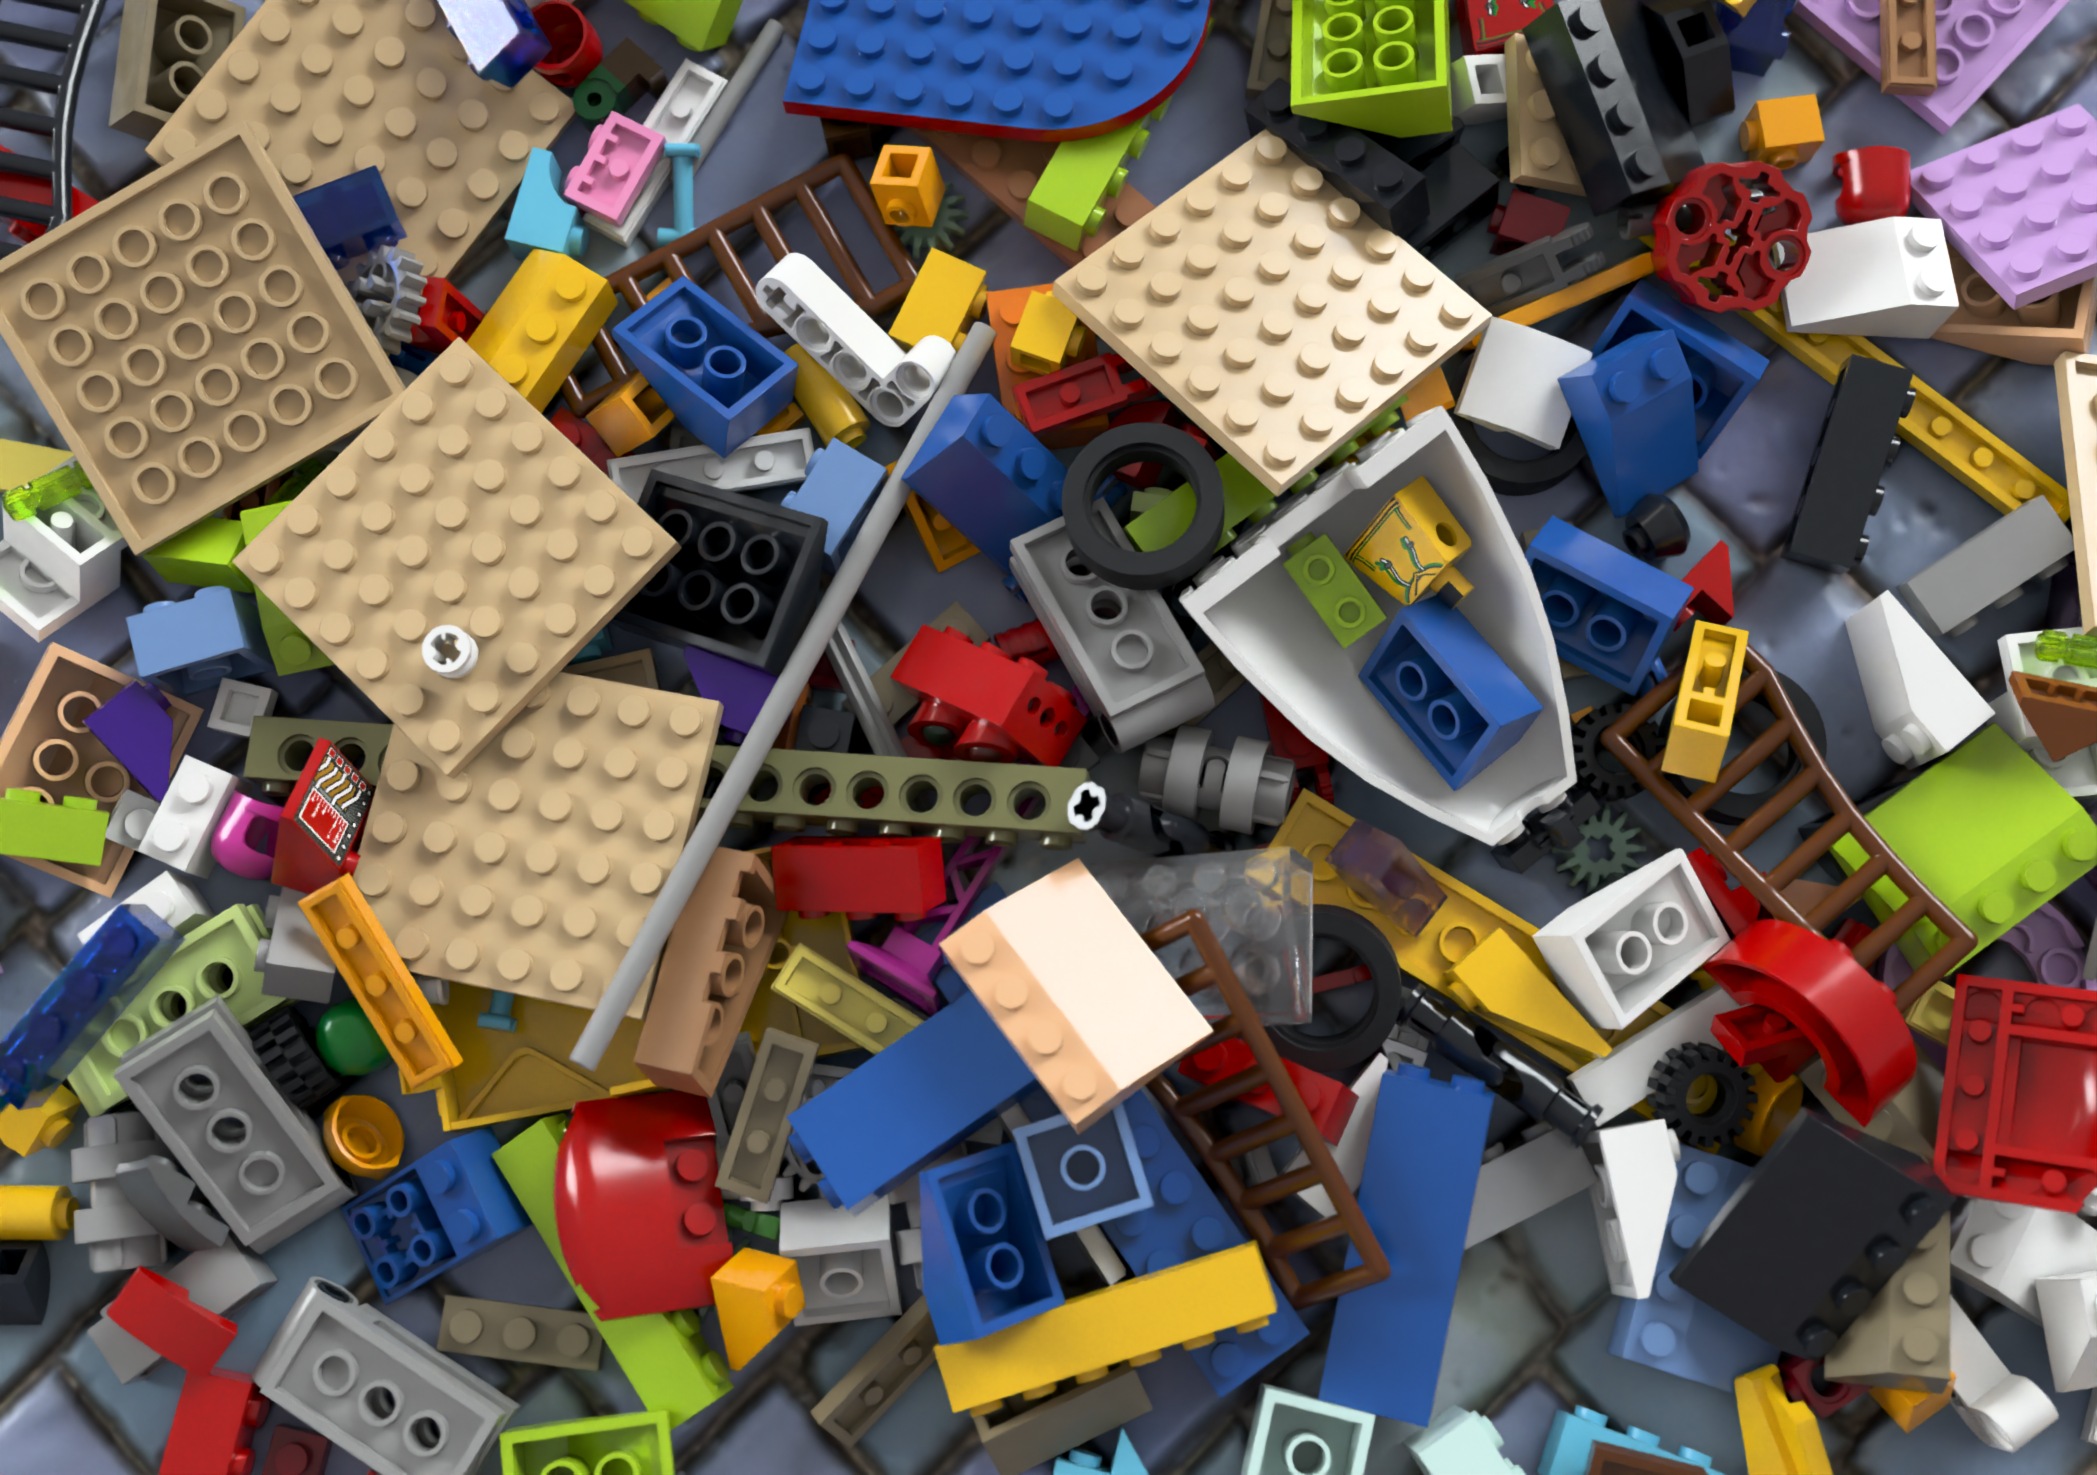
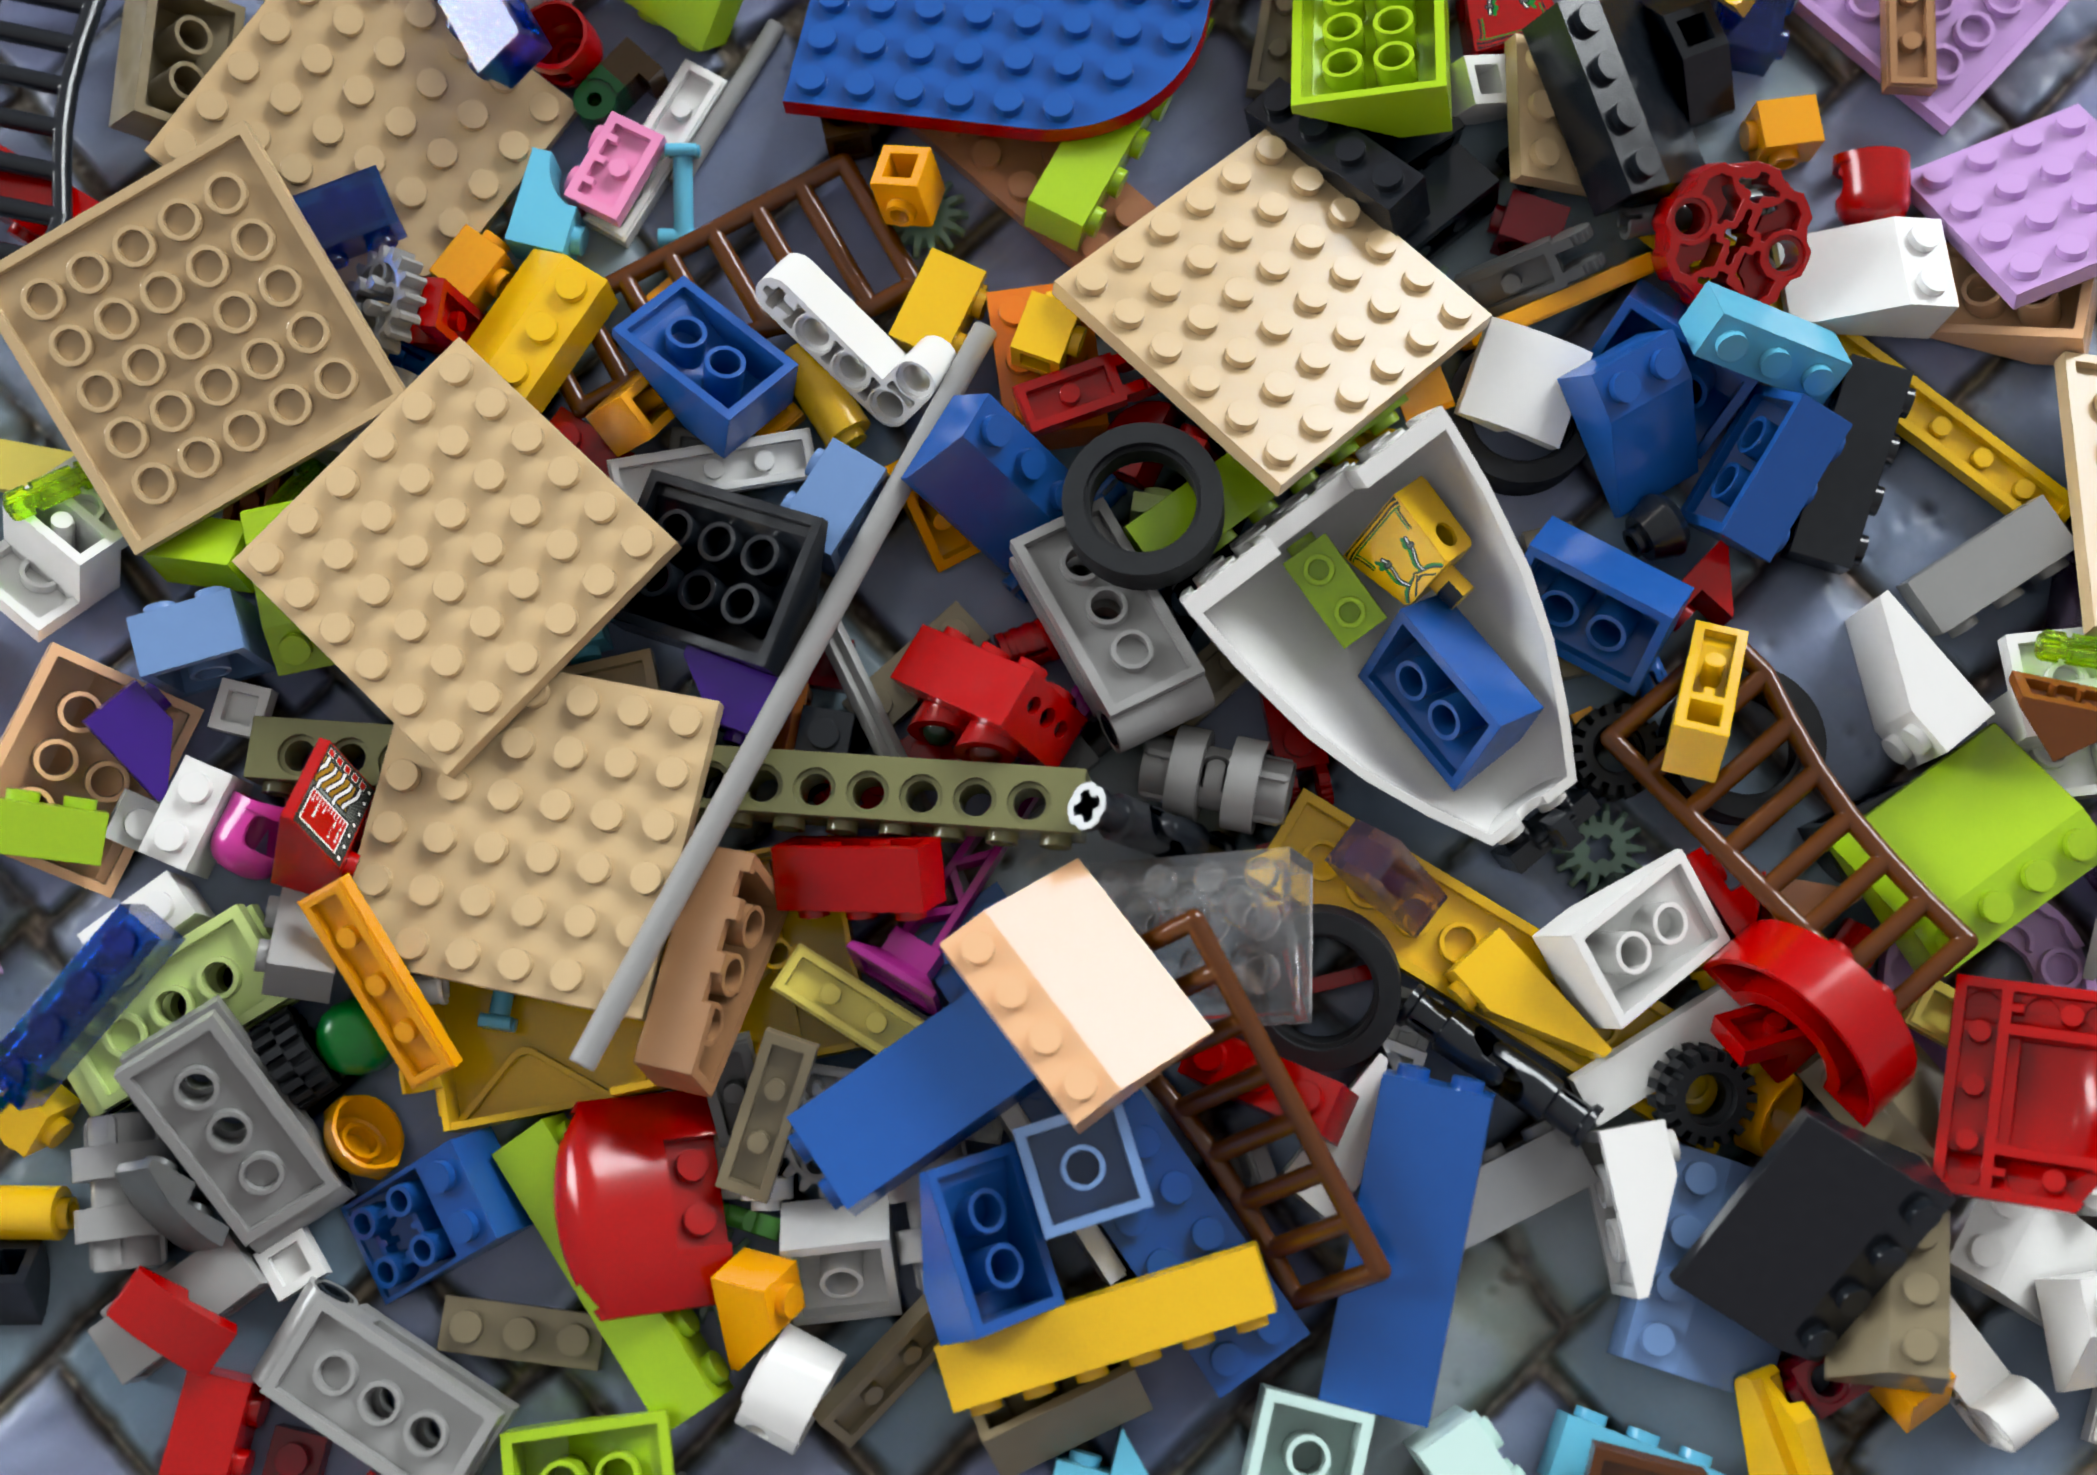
white bush [422,625,478,678] -> none
none -> white plate [253,1226,333,1302]
none -> light orange brick [429,224,517,313]
none -> white piece [734,1323,847,1456]
none -> medium azure brick [1678,281,1853,405]
none -> blue slope [1680,384,1853,563]

